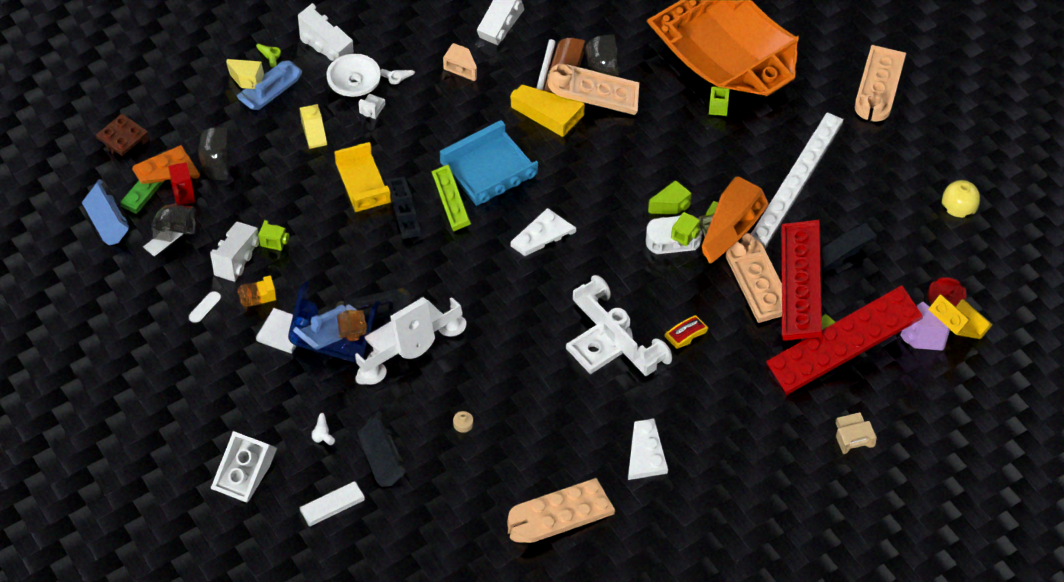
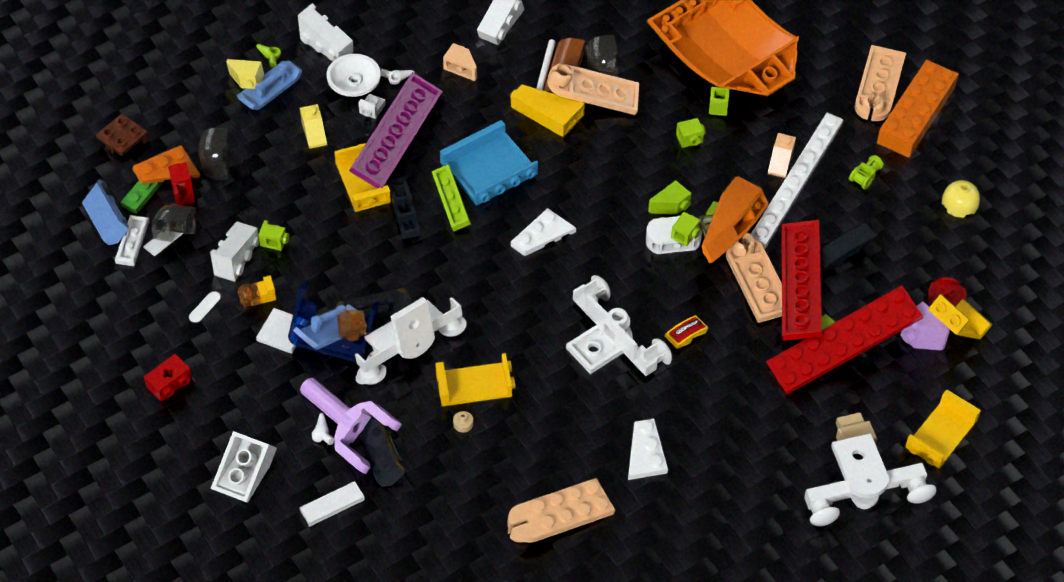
none -> white tile [115,215,149,266]
none -> red brick [144,354,192,402]
none -> lavender piece [300,378,402,474]
none -> magenta plate [349,72,442,188]
none -> yellow panel [435,353,515,406]
none -> lime brick [676,118,706,148]
none -> light nougat slope [768,133,796,178]
none -> white piece [804,433,936,526]
none -> lime connector [849,155,884,190]
none -> orange brick [877,60,959,158]
none -> yellow panel [905,390,981,469]

